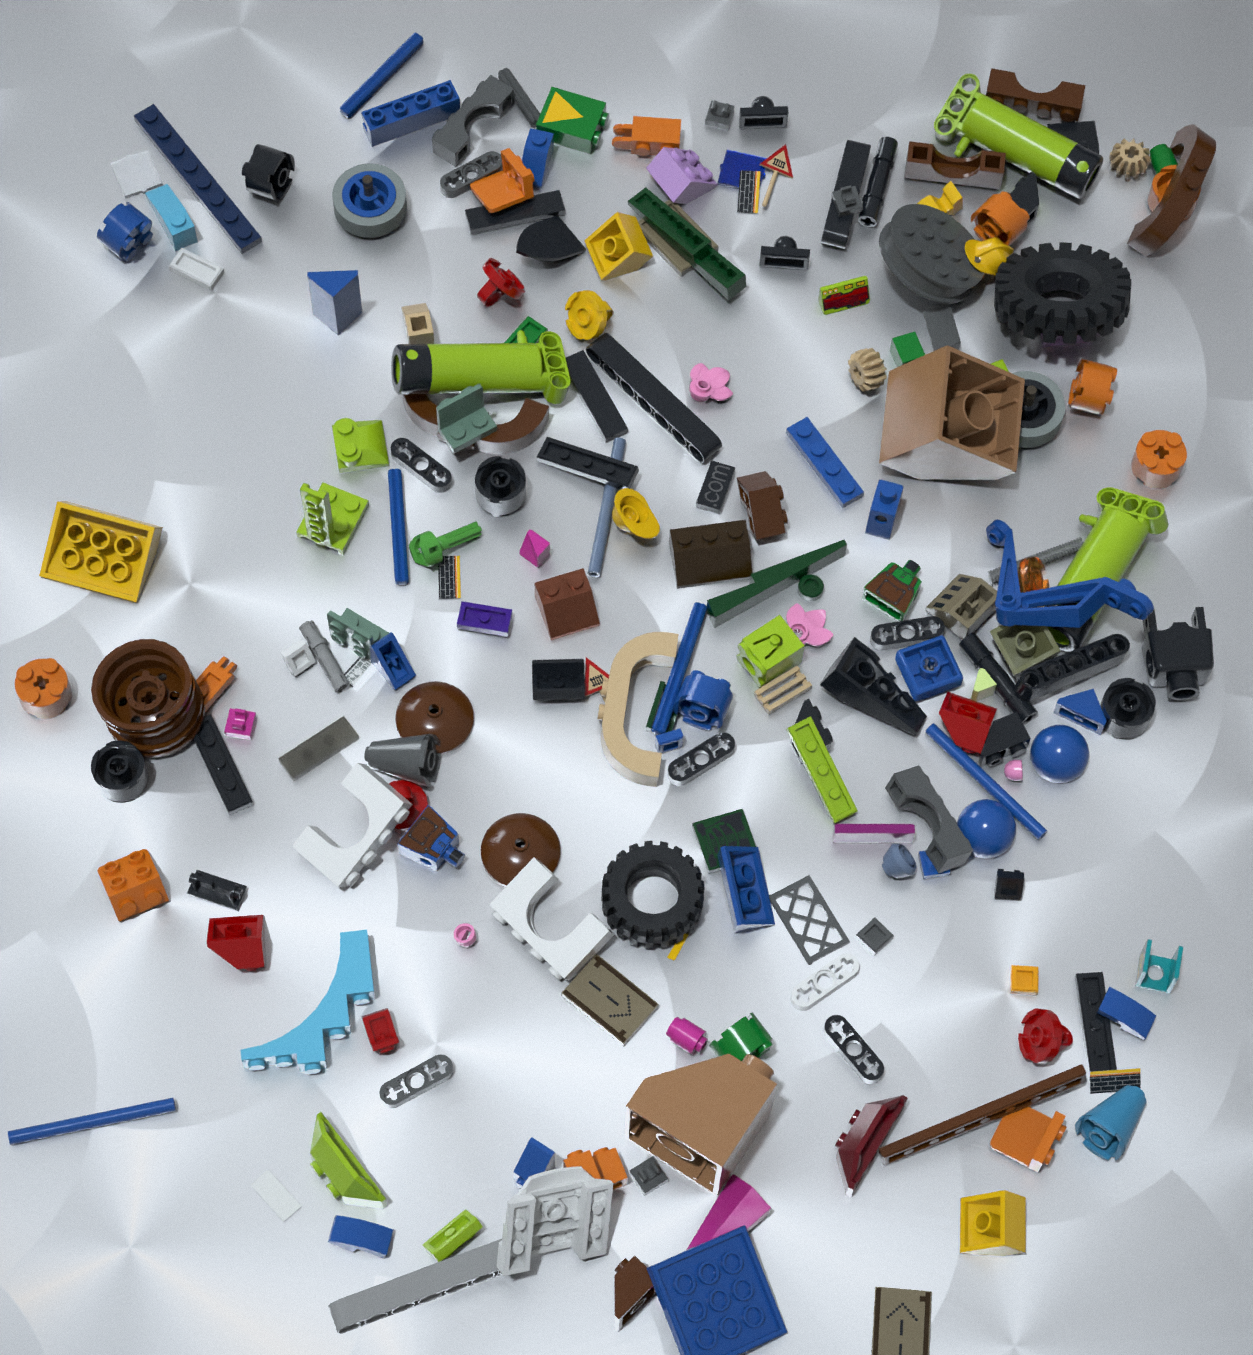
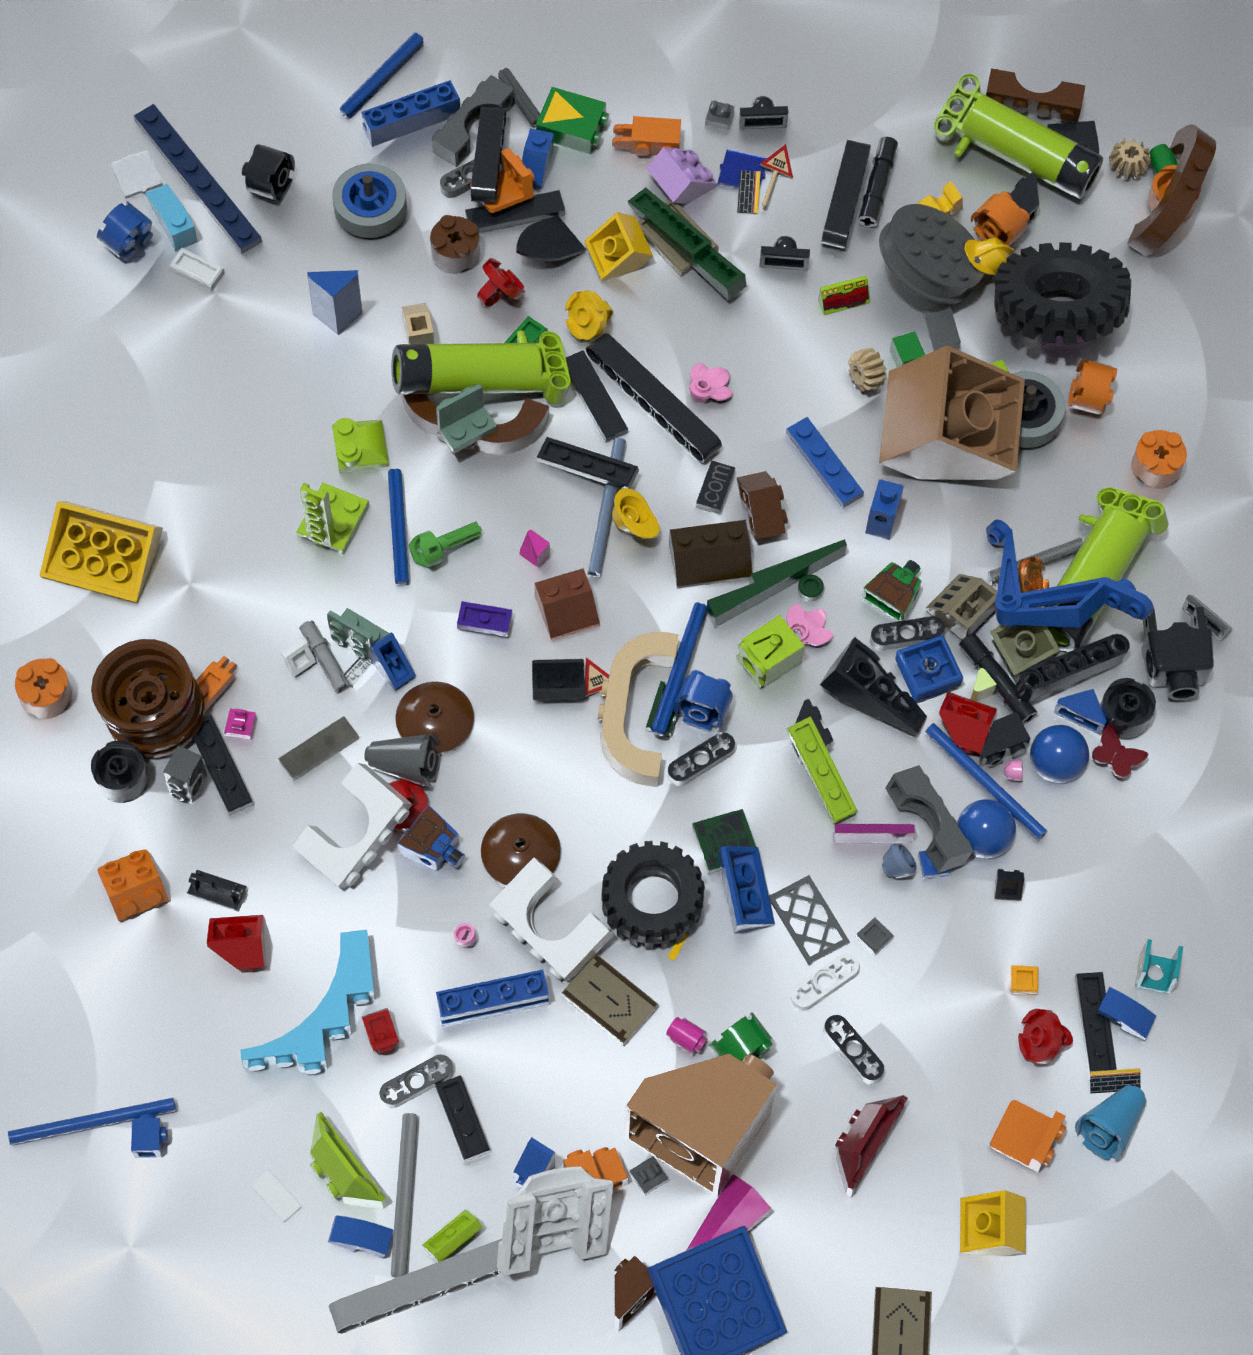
black beam [391,438,452,493] -> none
black sticker [438,556,461,599] -> none
black brick [475,456,526,517] -> none
blue tile [655,728,684,753] -> none
tan tile [754,666,812,715] -> none
dark grey tile [832,185,863,217] -> none
reddish brown tile [879,1064,1086,1166] -> none
reddish brown arch [904,141,1006,189] -> none
none -> blue brick [131,1114,168,1159]
none -> dark grey brick [163,745,207,802]
none -> light grey axle [391,1113,418,1278]
none -> reddish brown brick [430,215,480,274]
none -> black tile [435,1075,490,1162]
none -> blue brick [436,969,549,1028]
none -> black beam [471,106,506,203]
none -> dark red animal [1092,726,1149,779]
none -> dark grey slope [1182,595,1232,641]

